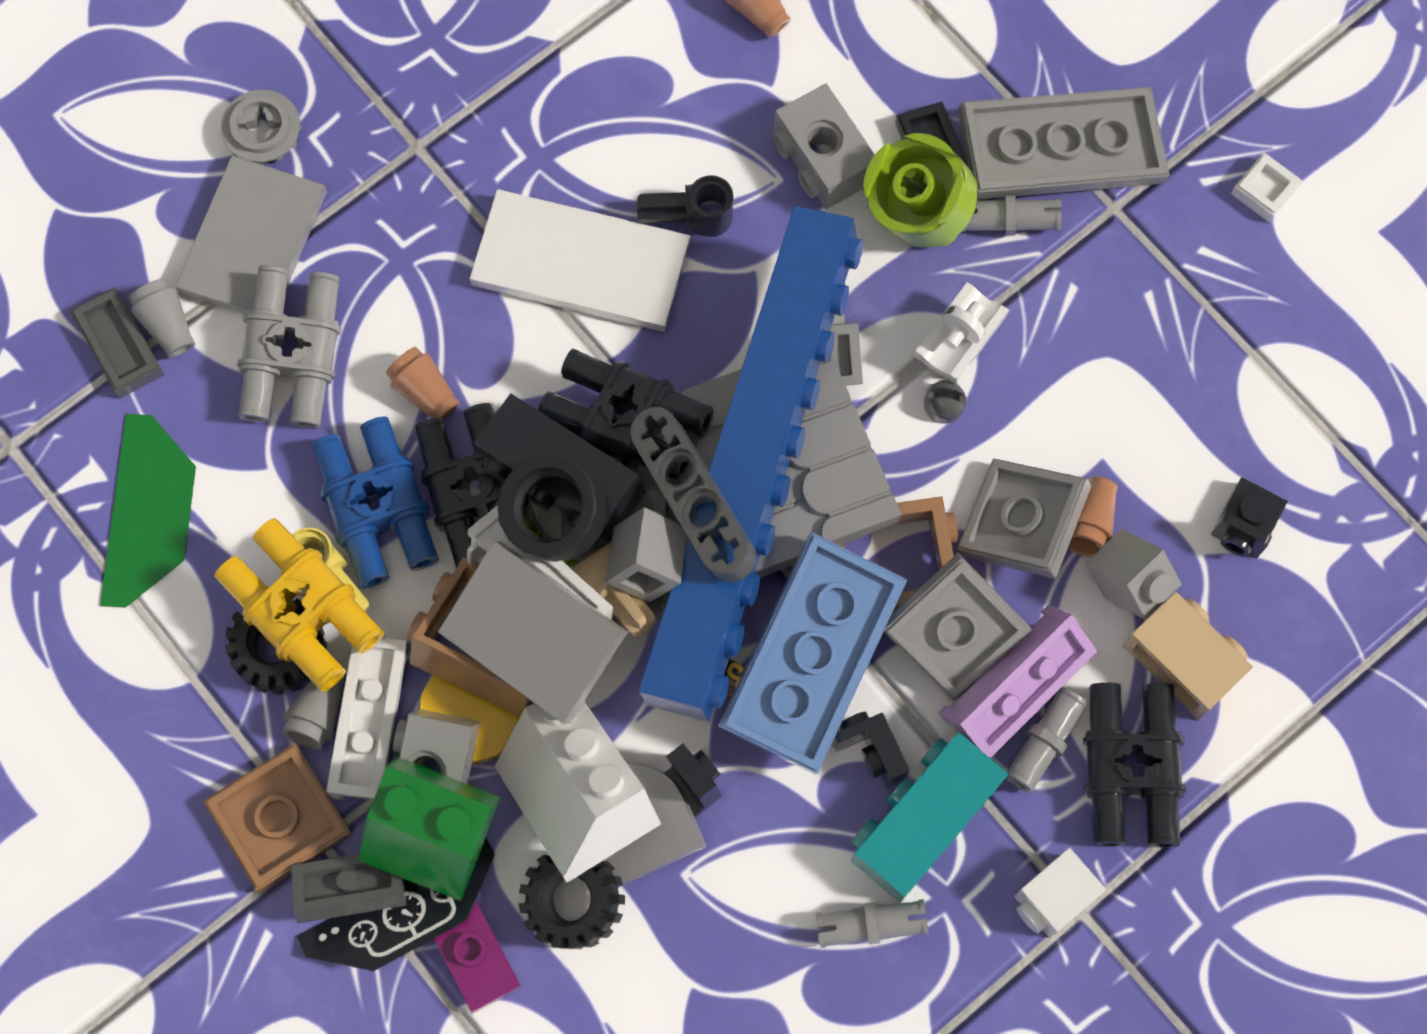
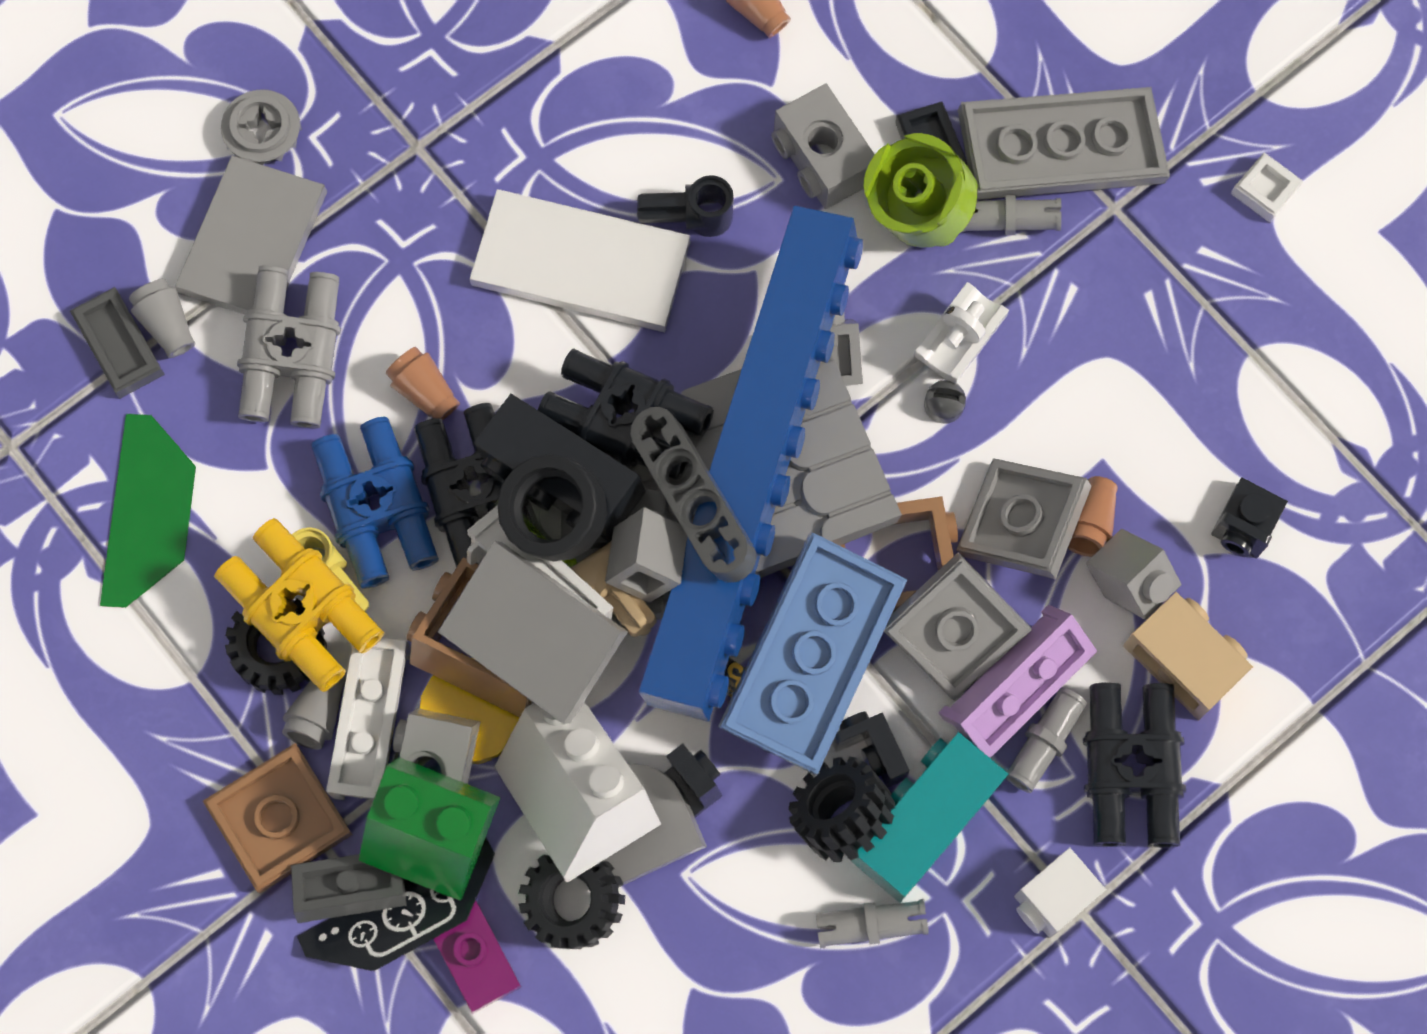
none -> black tyre [788,756,895,862]

